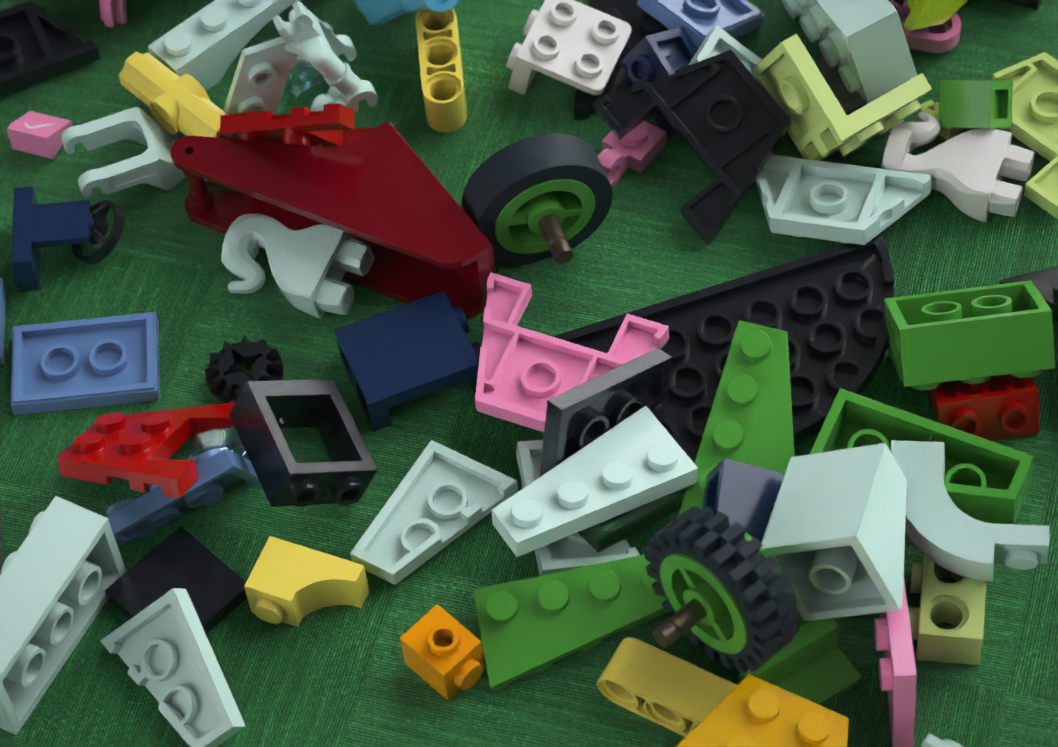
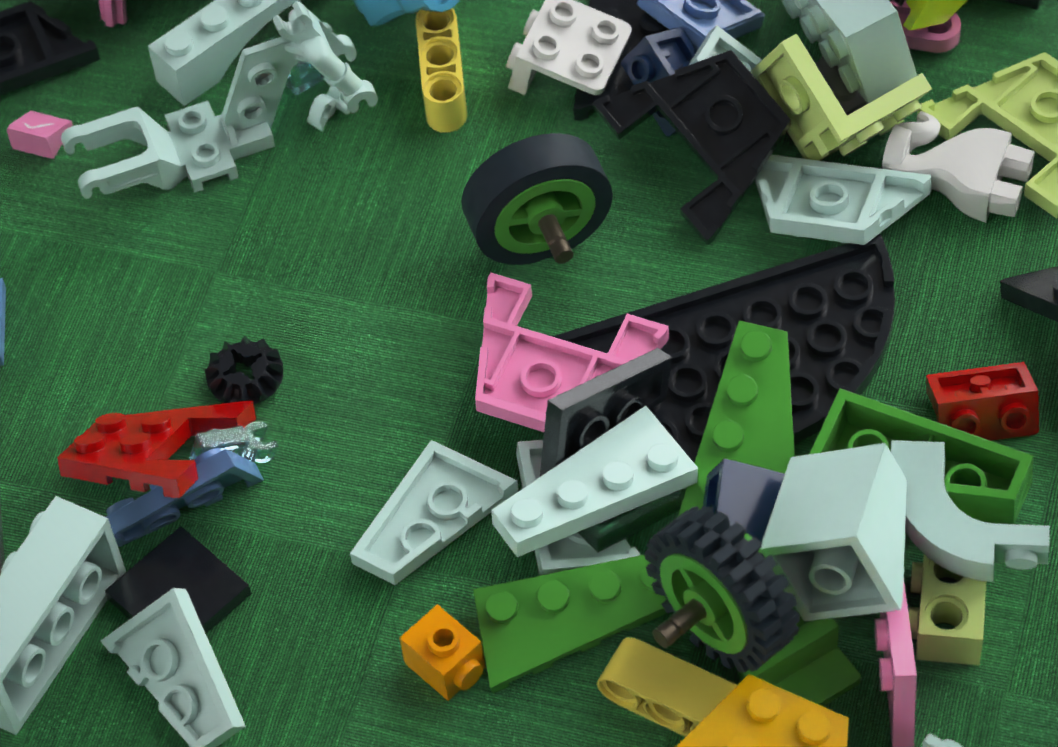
dark blue piece [11,186,125,291] -> none
medium blue tile [11,312,160,415] -> none
light yellow piece [118,52,230,139] -> none
dark red piece [170,121,496,320] -> none
red wing [220,103,402,147] -> none
light aqua hips [221,214,374,319] -> none
black window [229,379,378,507] -> none
light yellow arch [244,536,369,627] -> none
dark blue panel [335,290,480,432] -> none
bright pink plate [597,121,667,187] -> none
bright green brick [884,280,1055,390] -> none
bright green panel [939,80,1013,128] -> none

